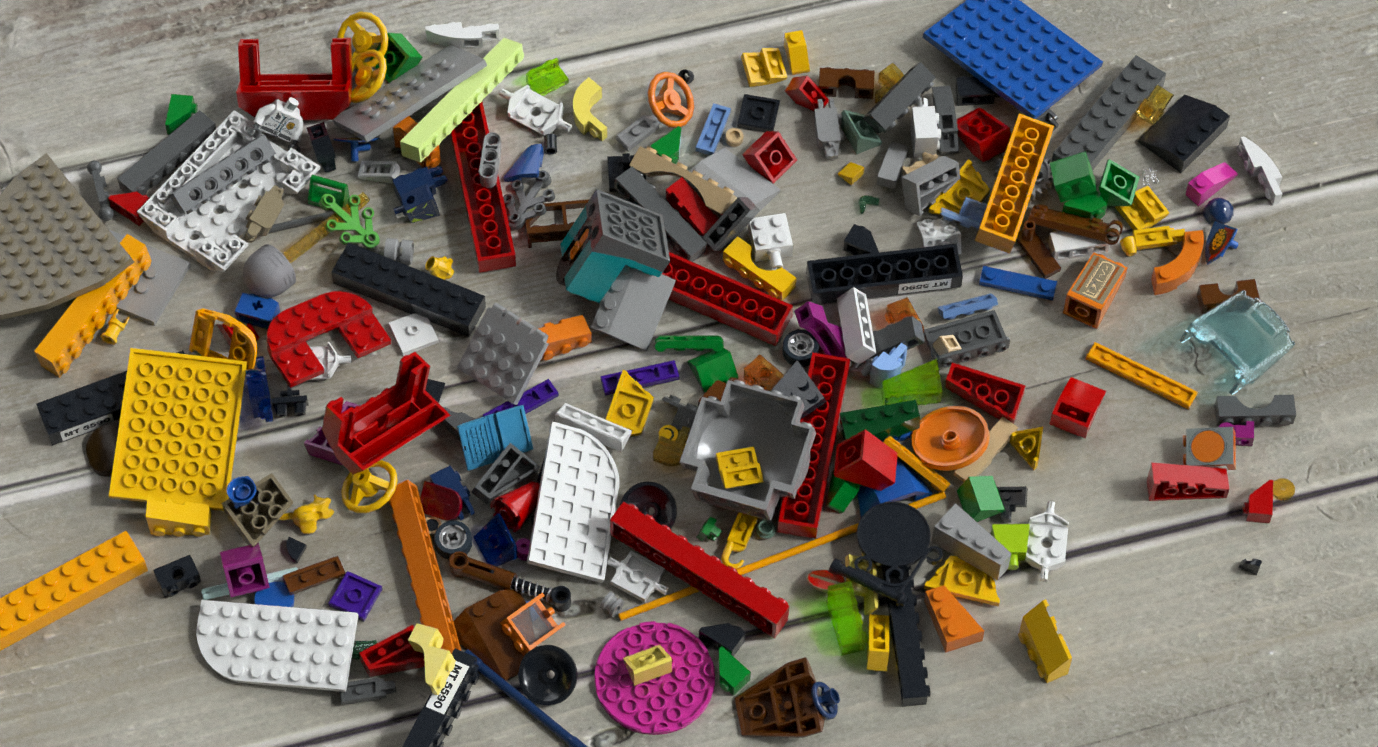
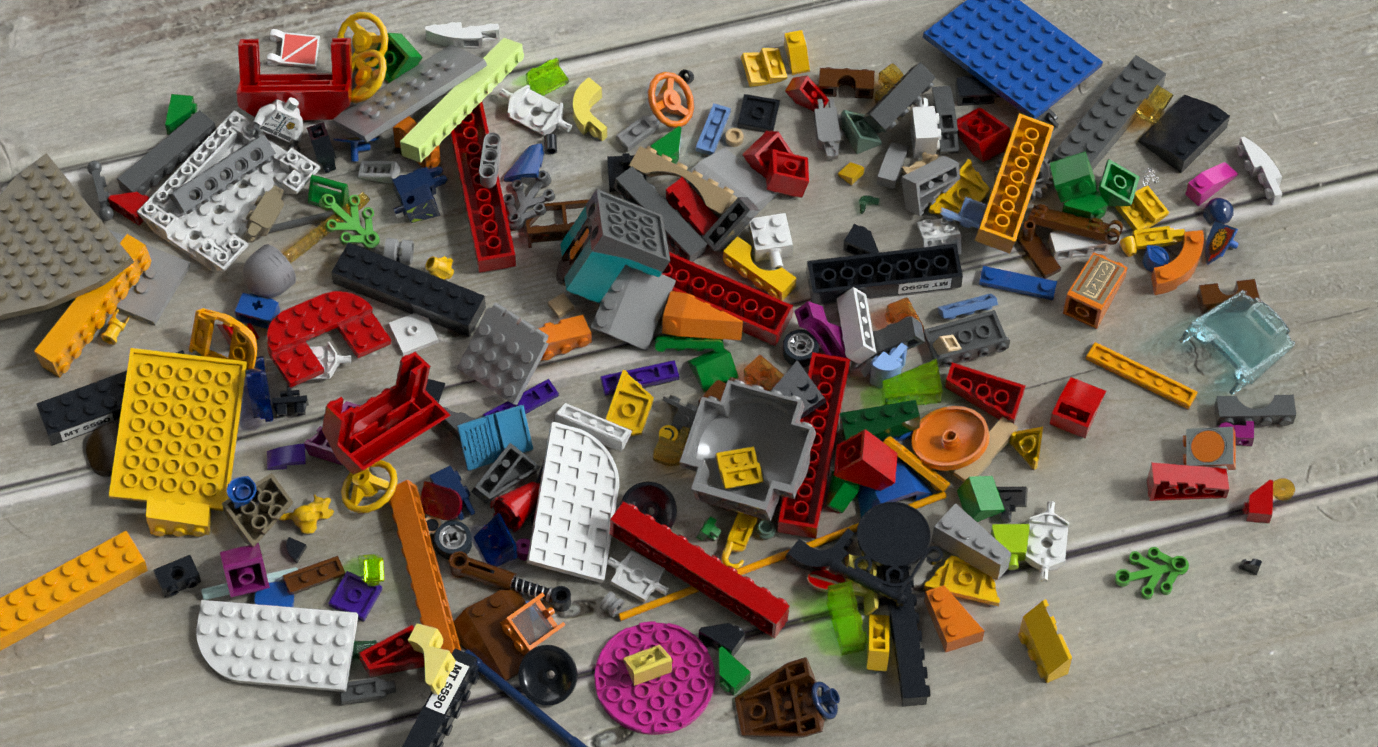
none -> flag [267,29,320,68]
none -> dark purple slope [267,444,306,470]
none -> clear neon green slope [358,554,384,586]
none -> tan tile [548,293,574,318]
none -> orange wedge [662,291,743,340]
none -> red slope [766,149,809,198]
none -> black arch [785,528,854,571]
none -> bright green plant [1115,547,1189,600]
none -> blue hat [1142,245,1171,273]

